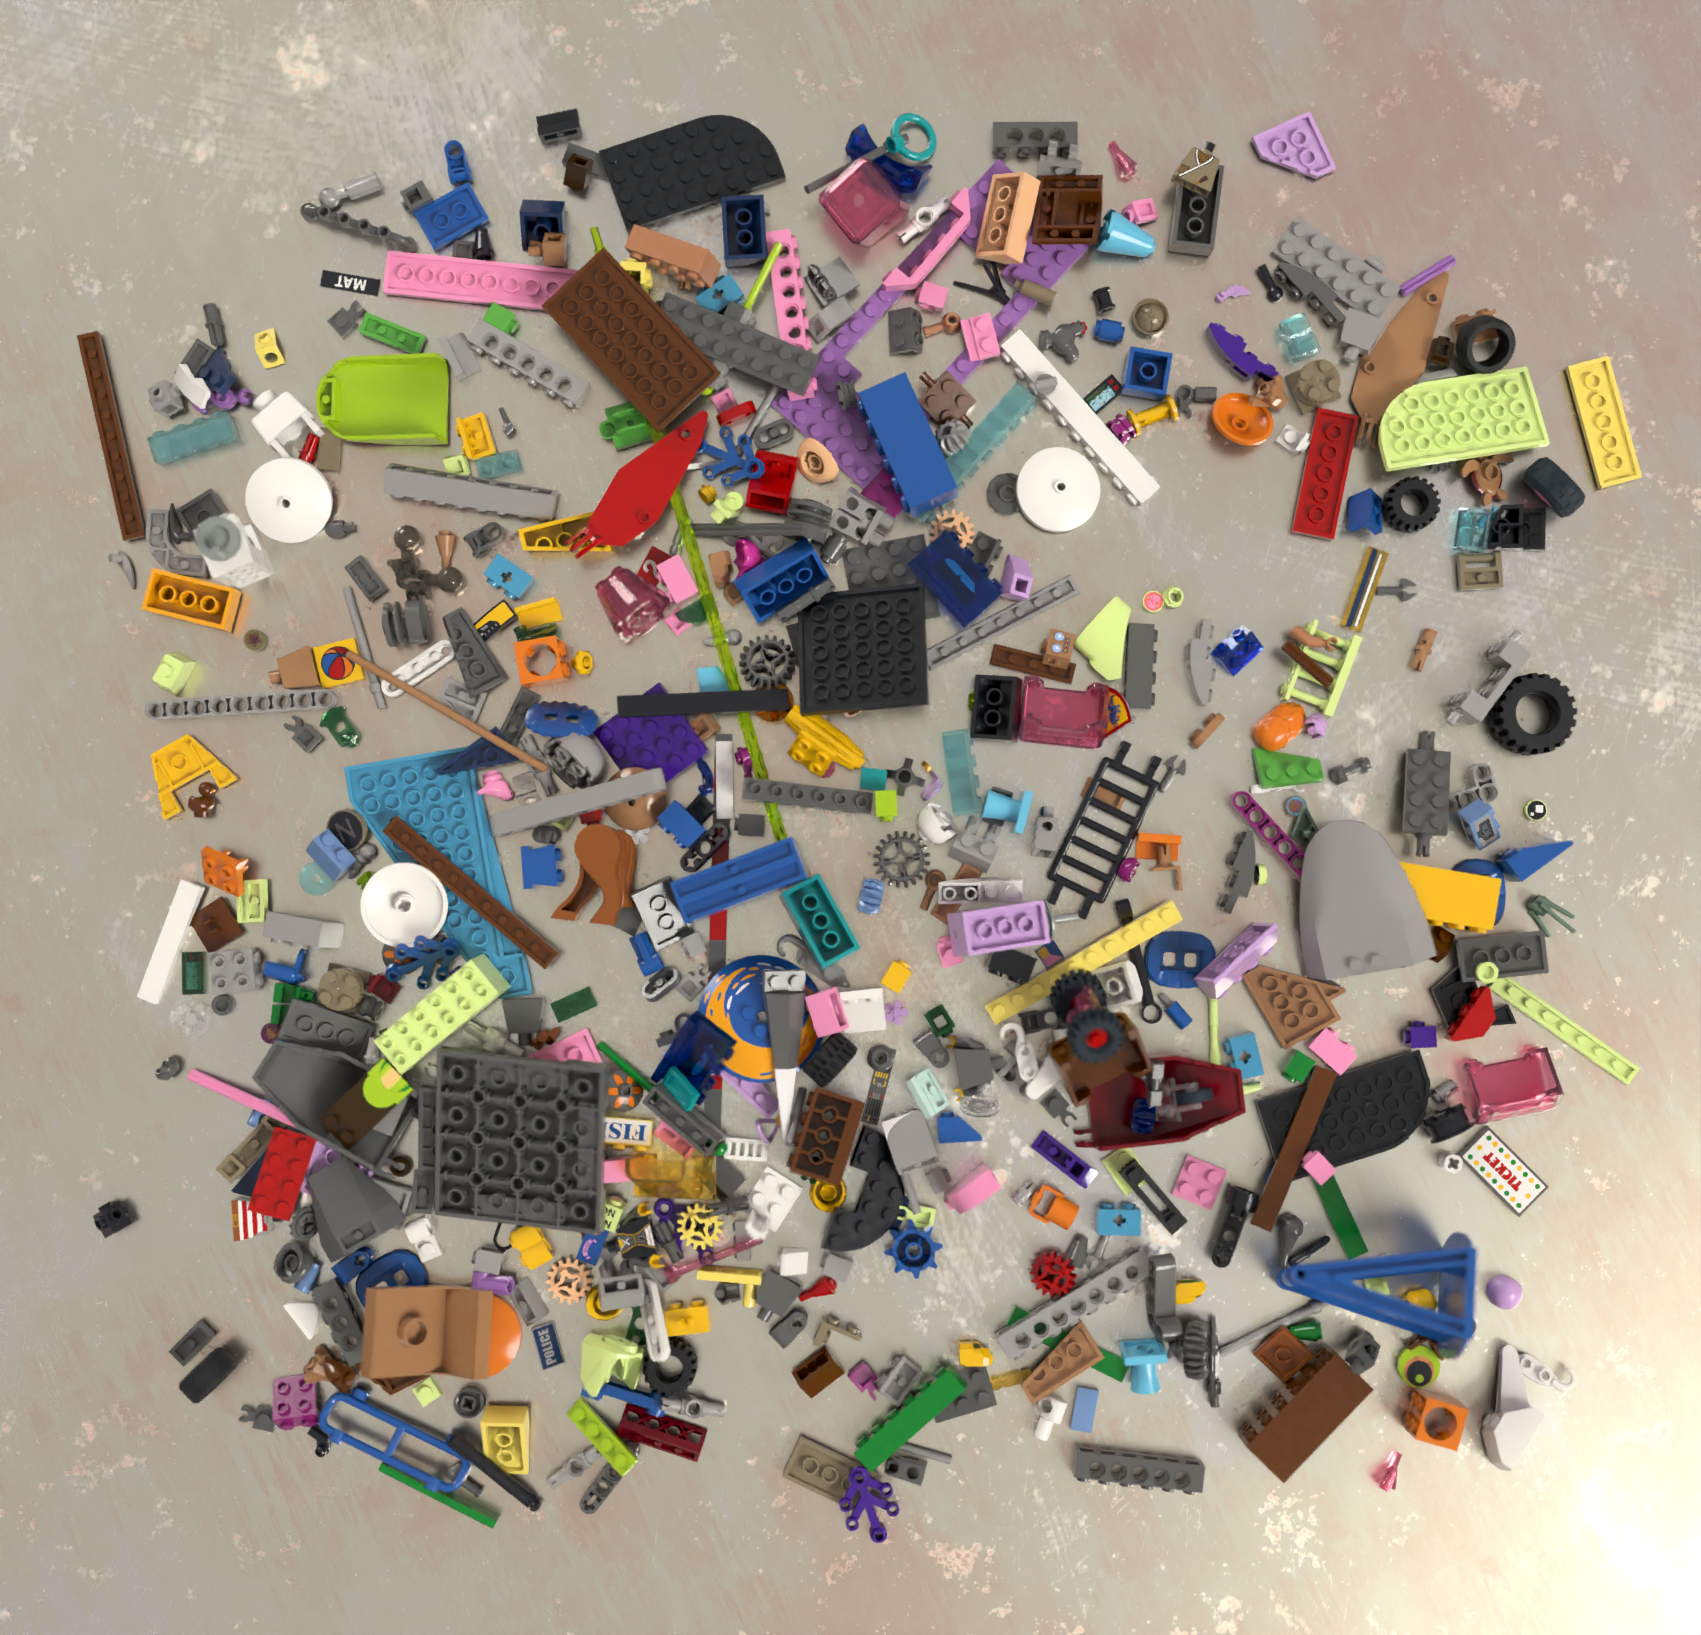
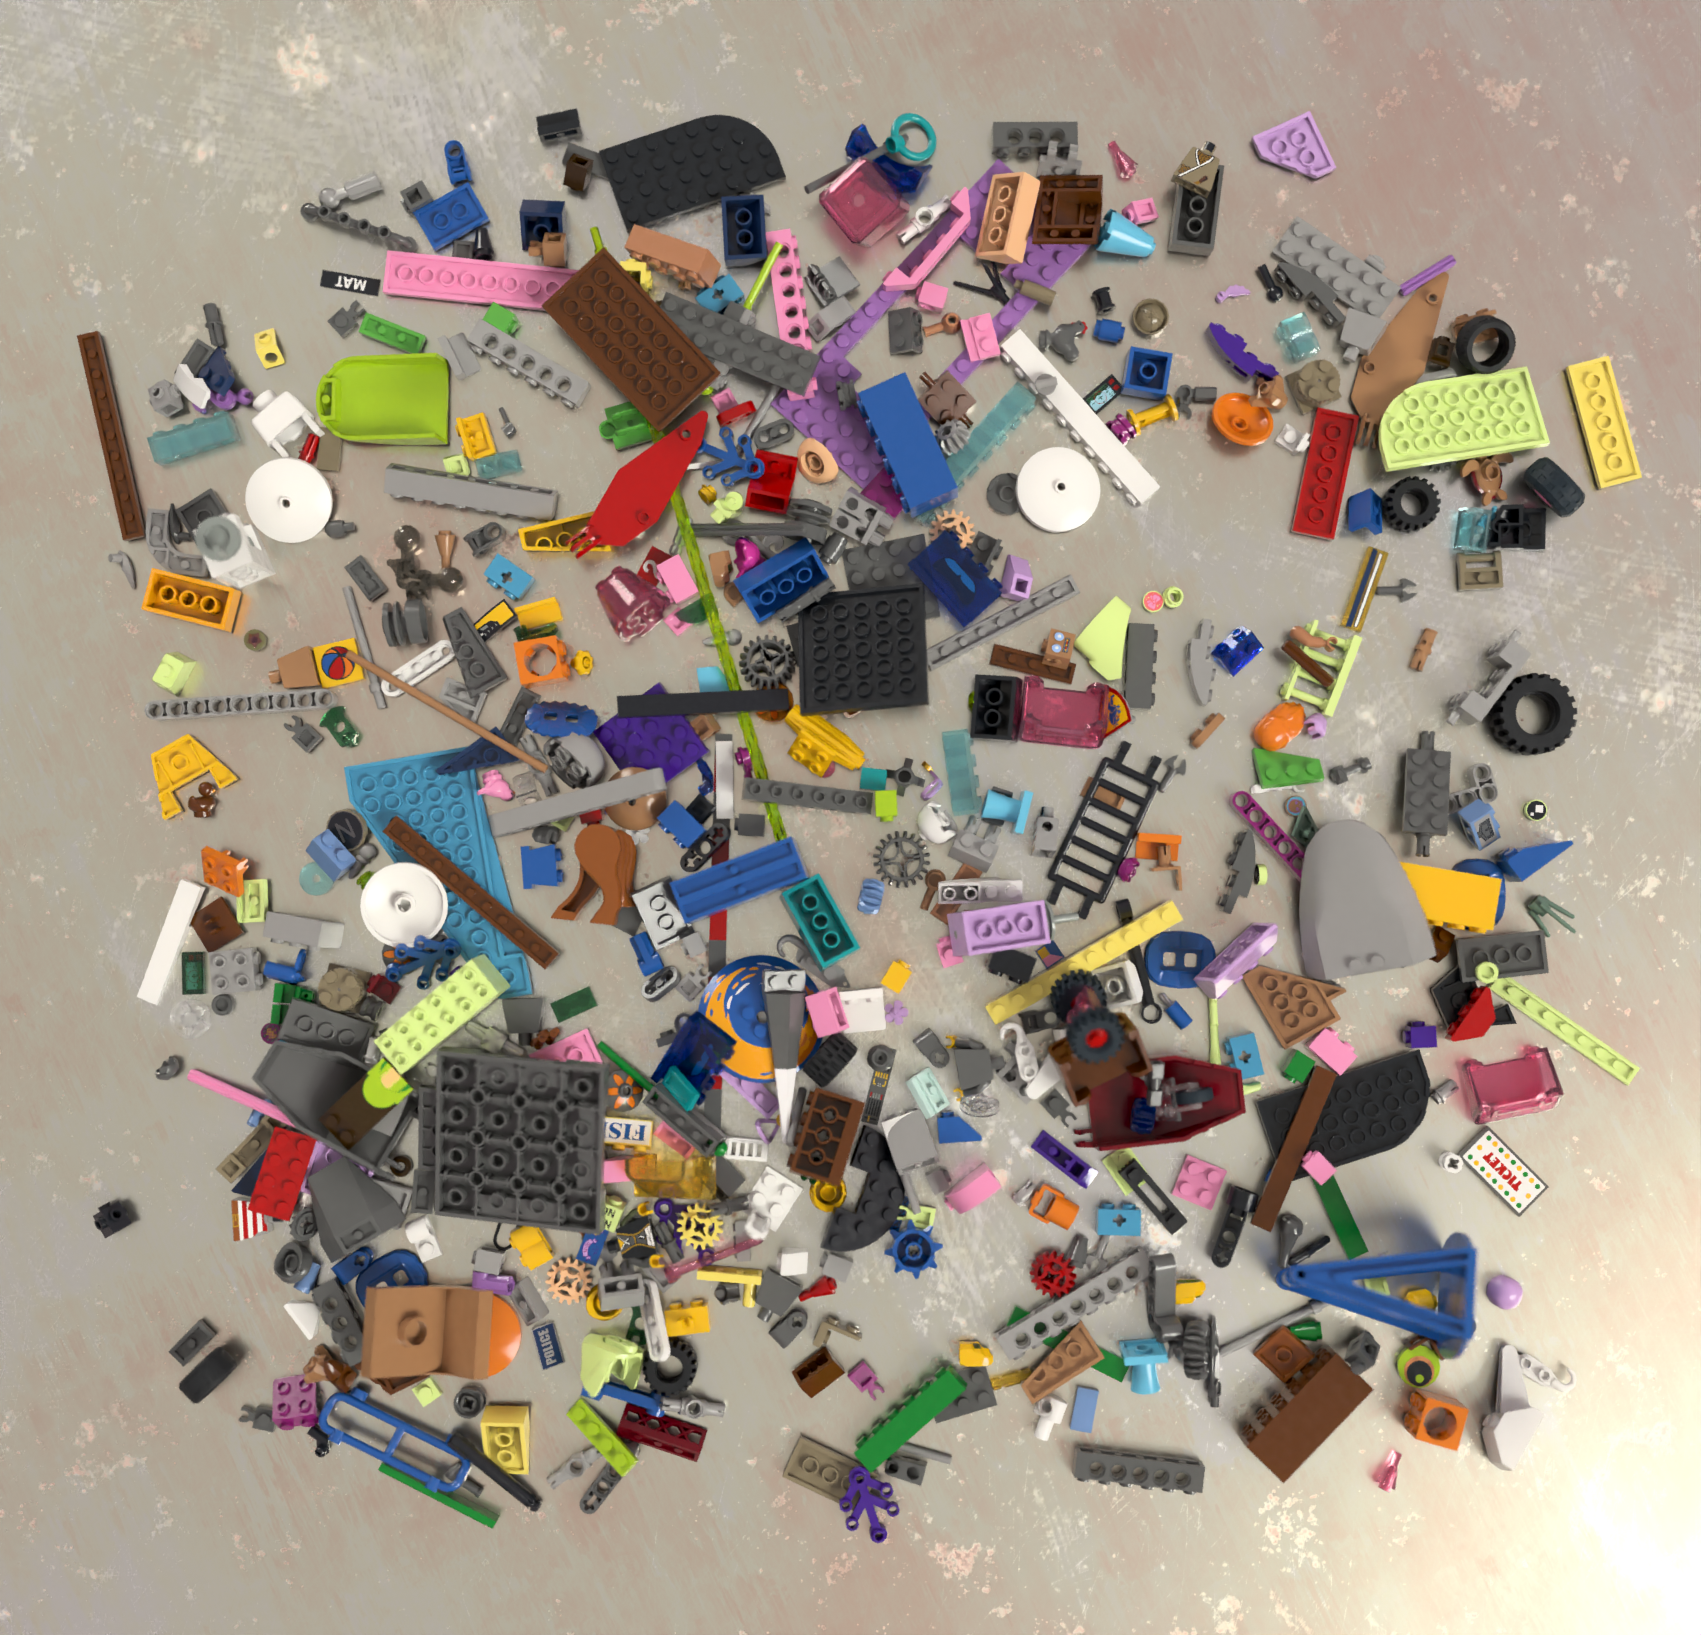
light grey bracket [876,1356,923,1407] -> none
dark green window [924,1003,955,1038] -> none
black wheel [1422,1103,1475,1144] -> none

